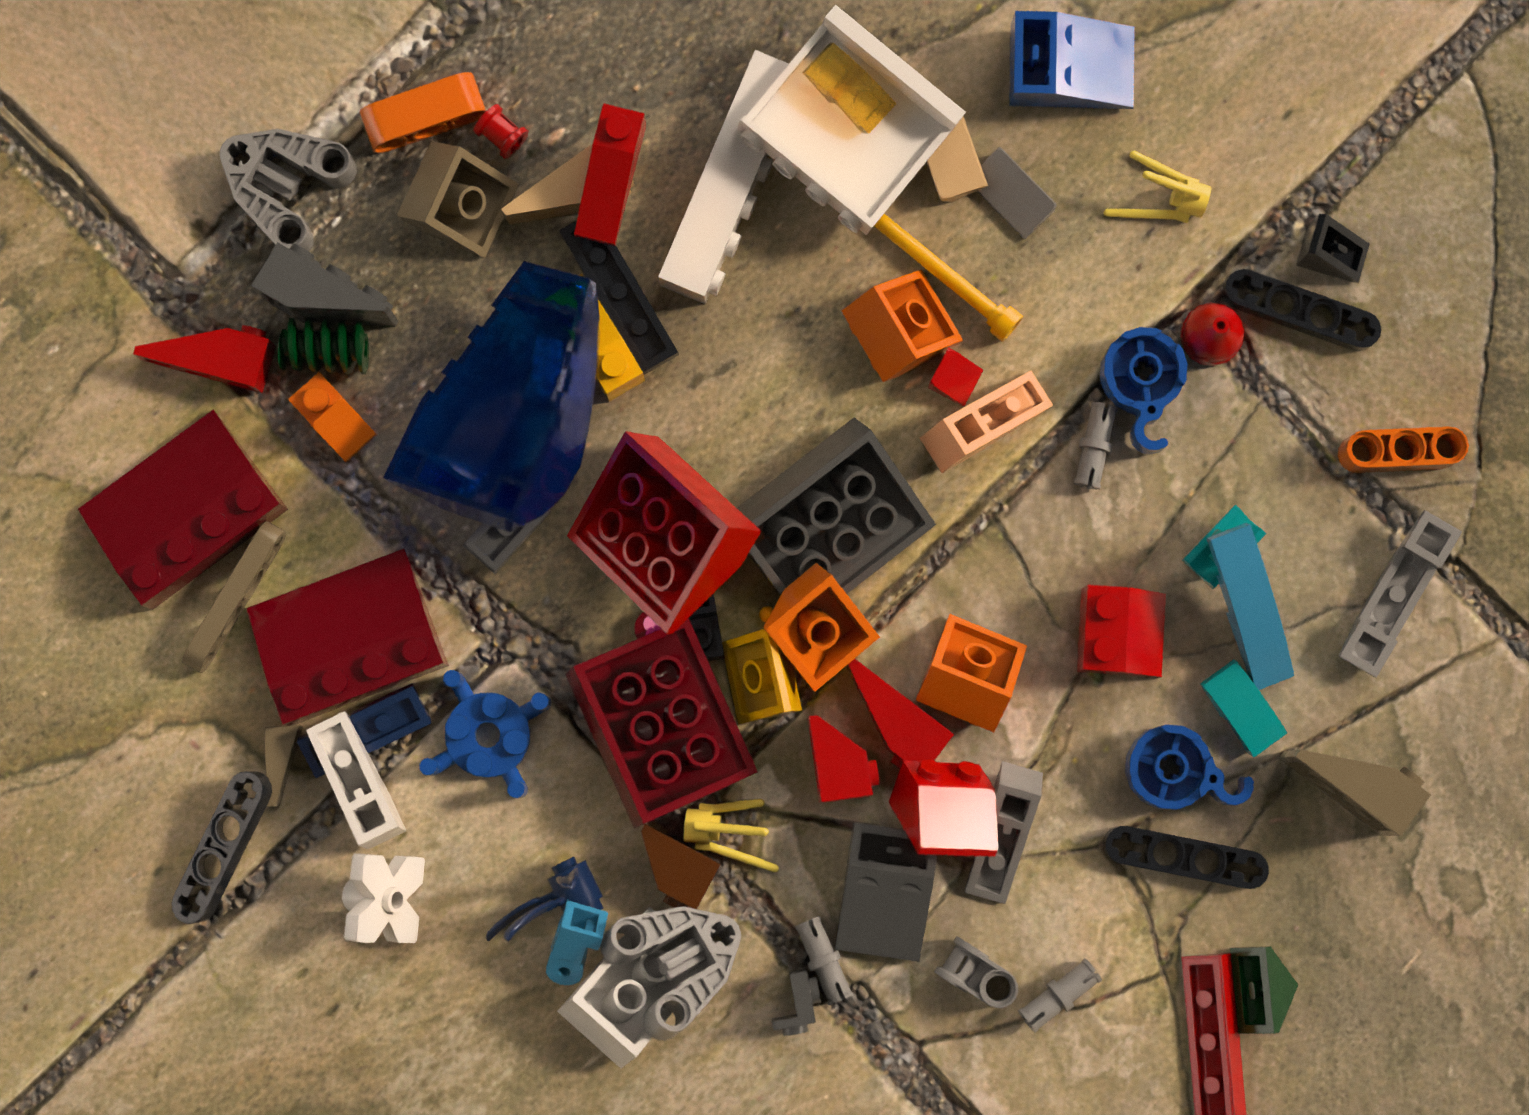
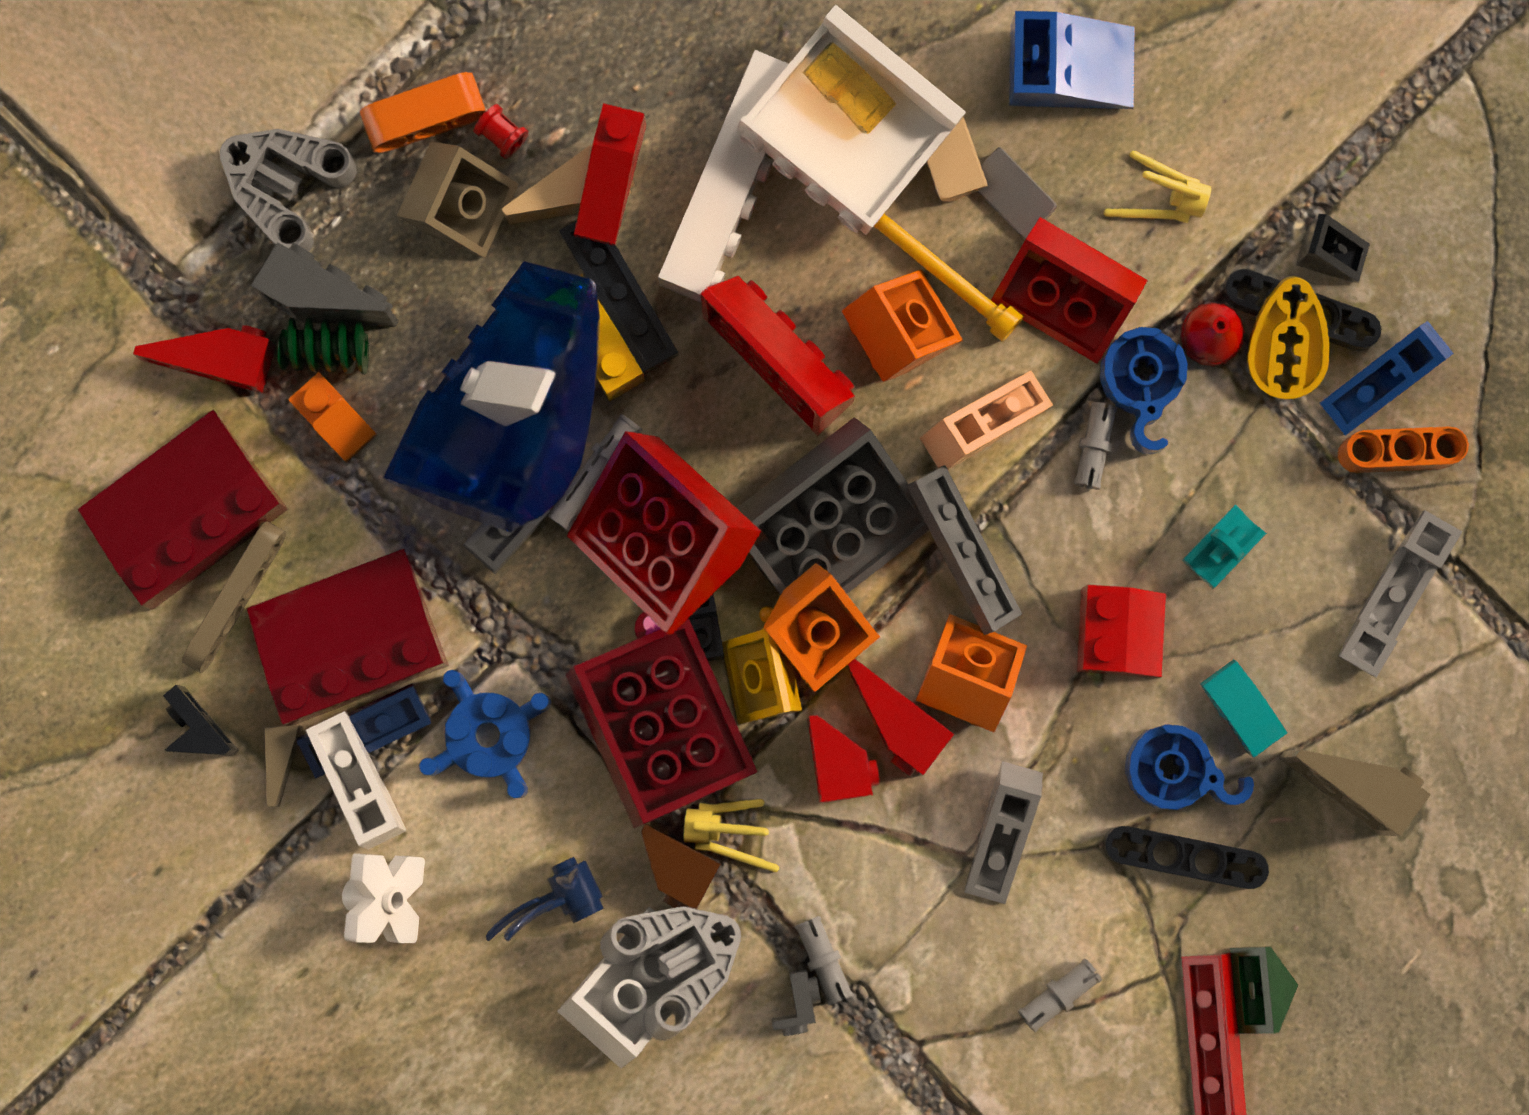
black beam [172,771,272,924] -> none
dark azure leg [546,900,608,986] -> none
dark grey slope [835,822,937,962] -> none
slope [888,759,998,857] -> none
red slope [928,347,984,407] -> none
light grey piece [934,936,1018,1008] -> none
dark azure slope [1206,523,1295,690] -> none
none -> black slope [163,685,238,756]
none -> white slope [460,361,556,426]
none -> light grey pin [547,414,643,531]
none -> red slope [700,276,855,436]
none -> dark grey plate [906,465,1022,635]
none -> red slope [991,217,1148,364]
none -> yellow piece [1247,276,1329,399]
none -> blue slope [1320,321,1454,436]

